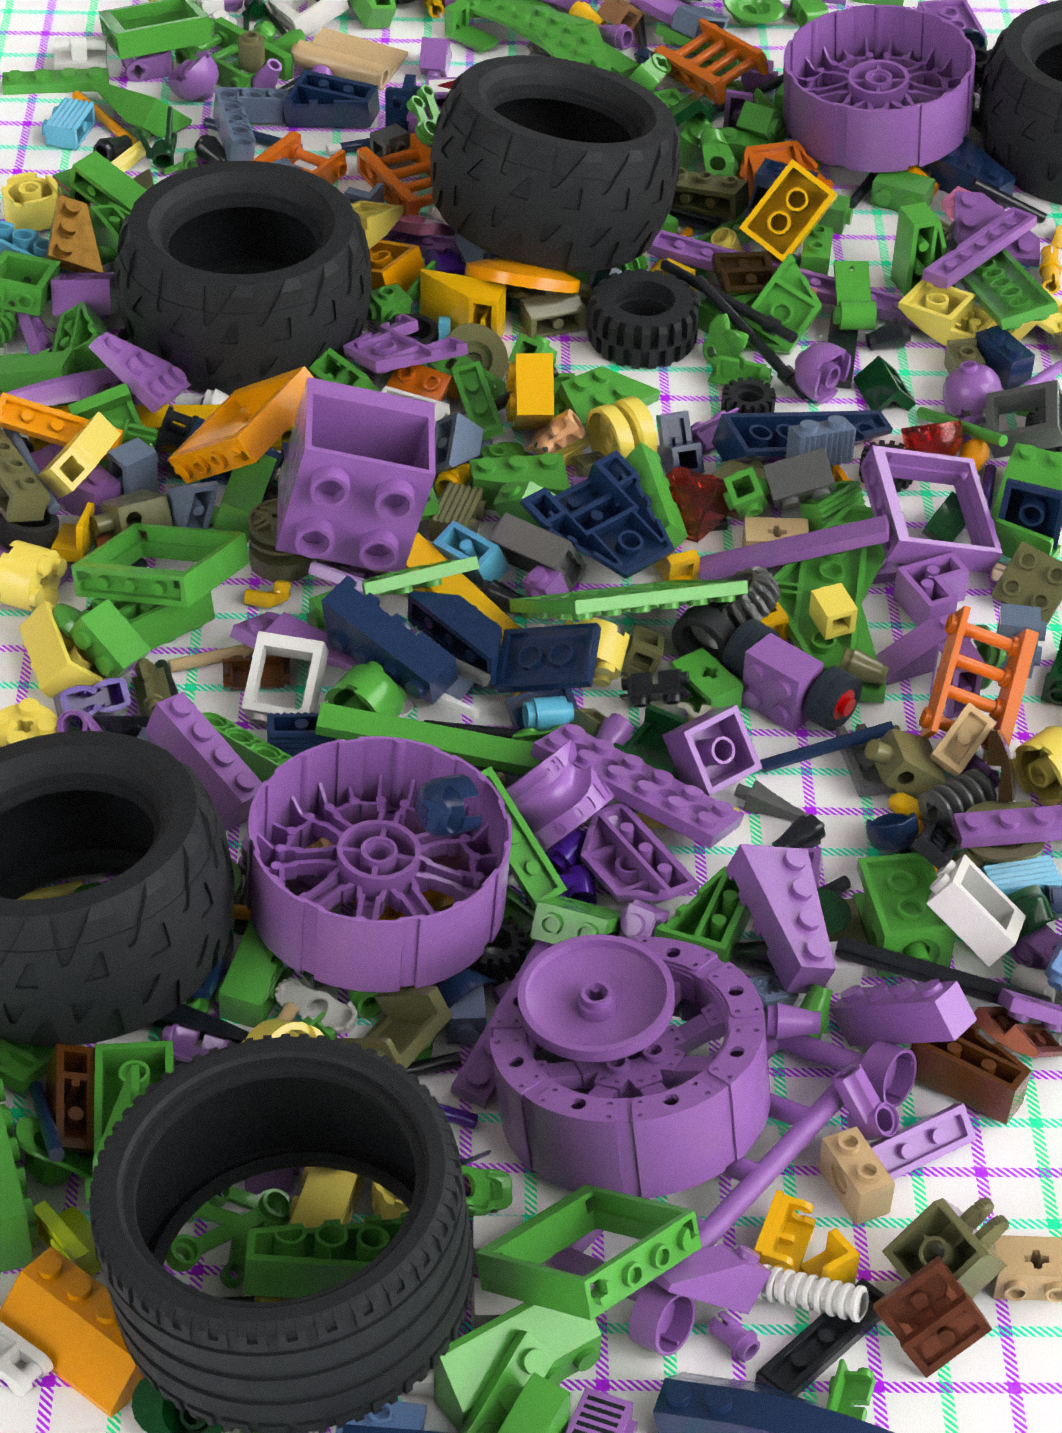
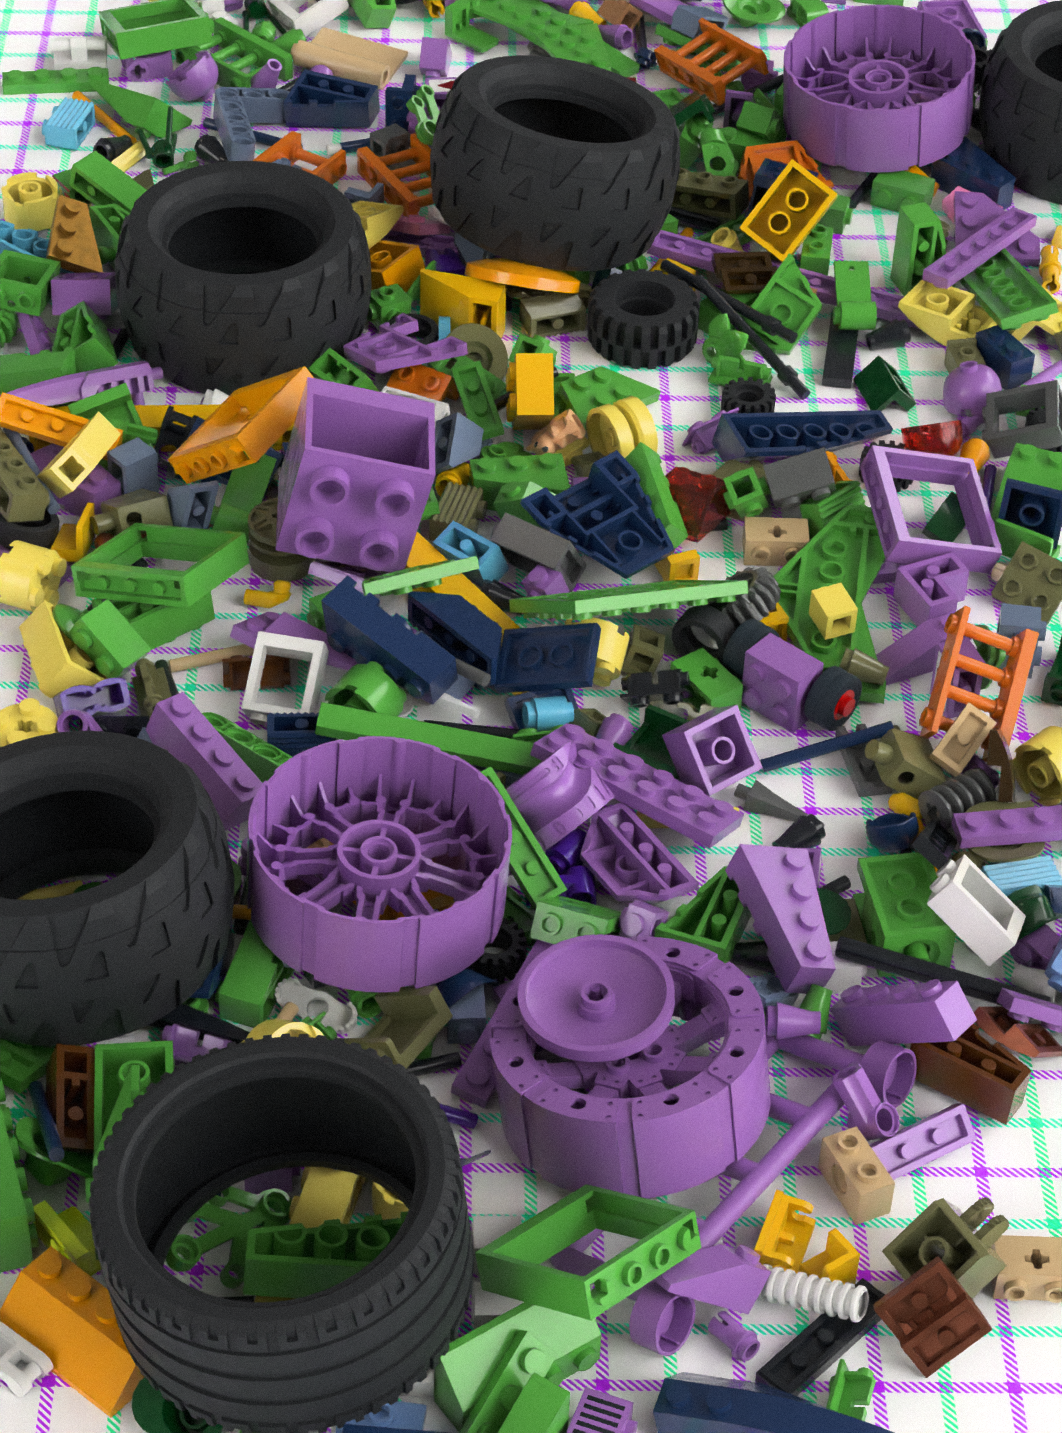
medium lavender plate [88,332,191,414] -> none
olive brick [238,30,265,73] -> none
dark blue helmet [415,774,482,838] -> none
bright green piece [462,1165,513,1218] -> none
bright green piece [628,53,672,92] -> none
brick [656,410,705,478] -> none
medium lavender tile [699,515,889,580] -> none
sand blue brick [785,415,856,466] -> none
medium lavender cylinder [795,342,851,404] -> none
bright green bar [917,407,1008,447] -> none
black bar [946,221,961,250] -> none
black bar [971,178,1047,223] -> none

